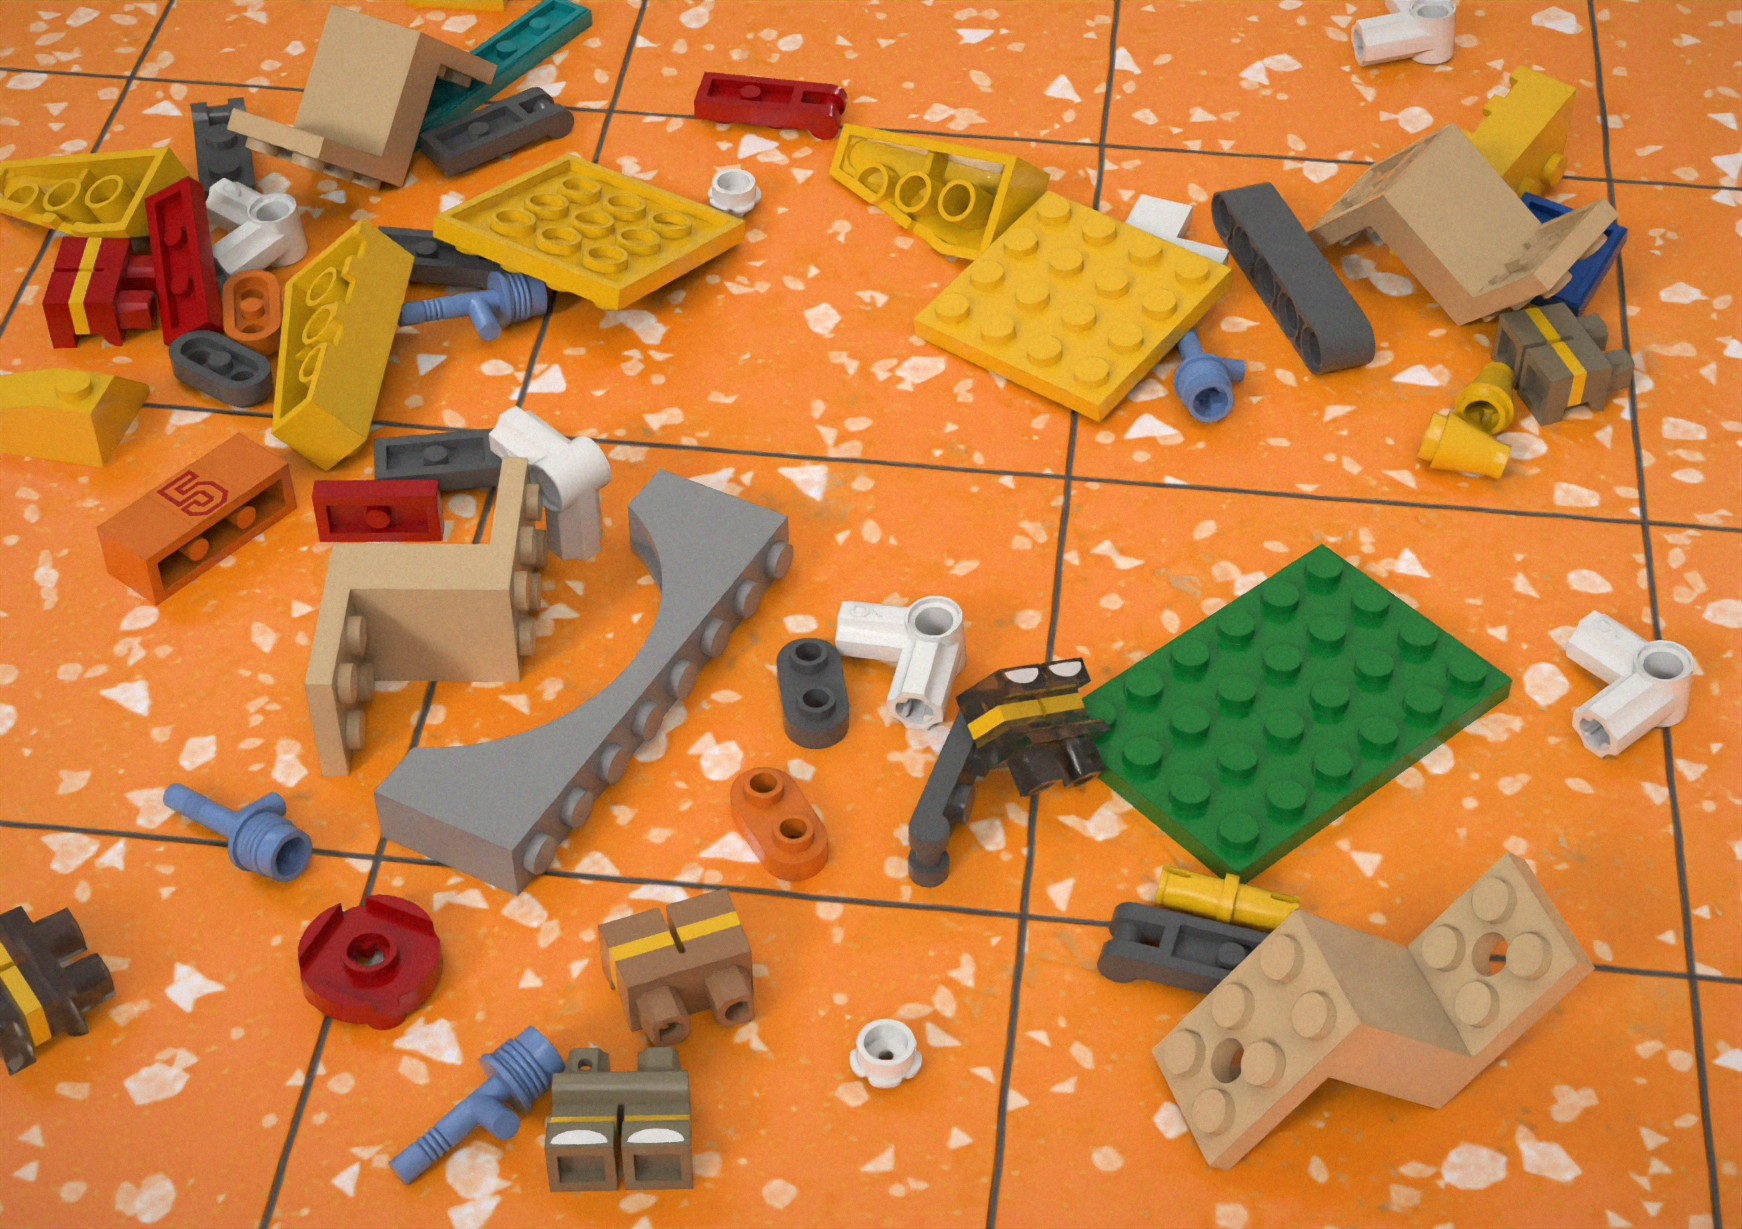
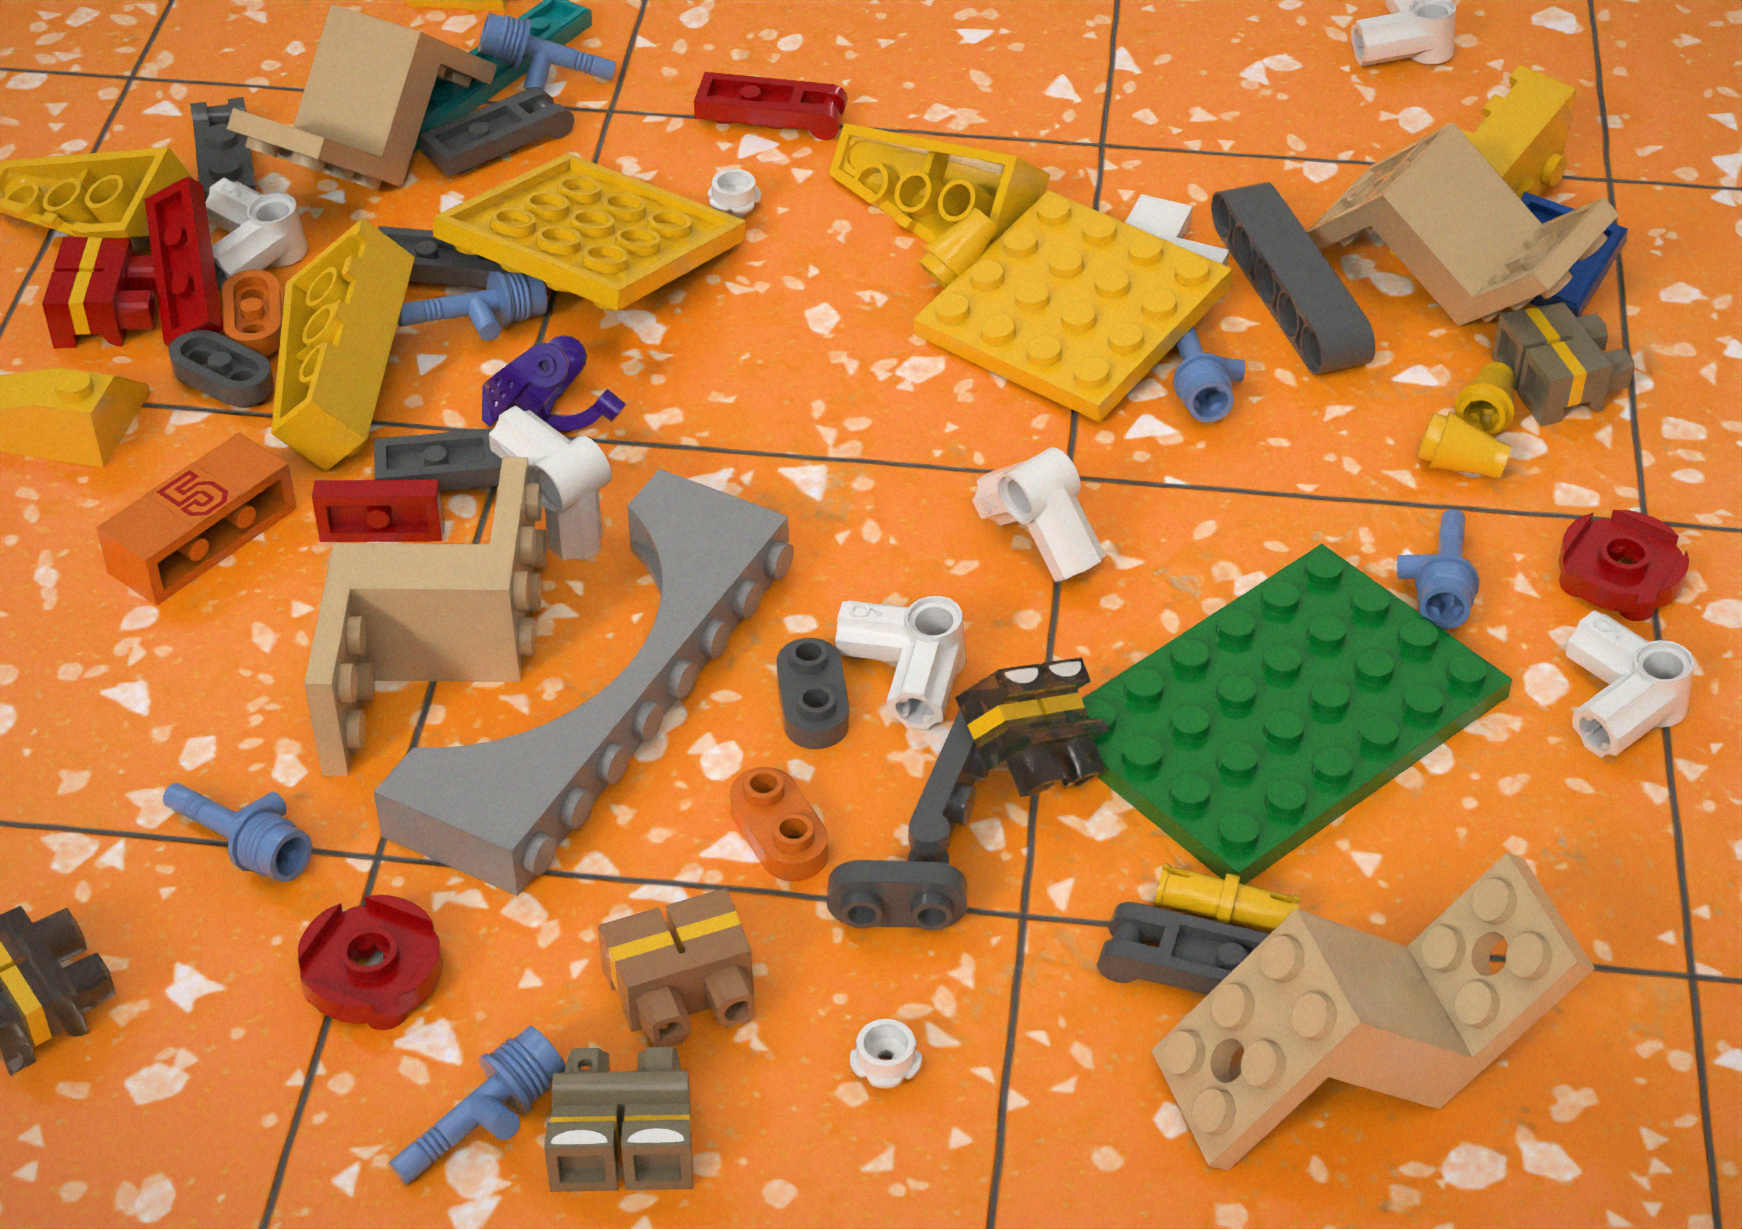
none -> medium blue piece [478,12,616,90]
none -> dark purple helmet [482,335,626,431]
none -> dark grey plate [827,860,967,930]
none -> yellow cone [918,208,999,289]
none -> white piece [972,447,1106,582]
none -> medium blue piece [1397,509,1480,629]
none -> red plate [1558,510,1689,621]

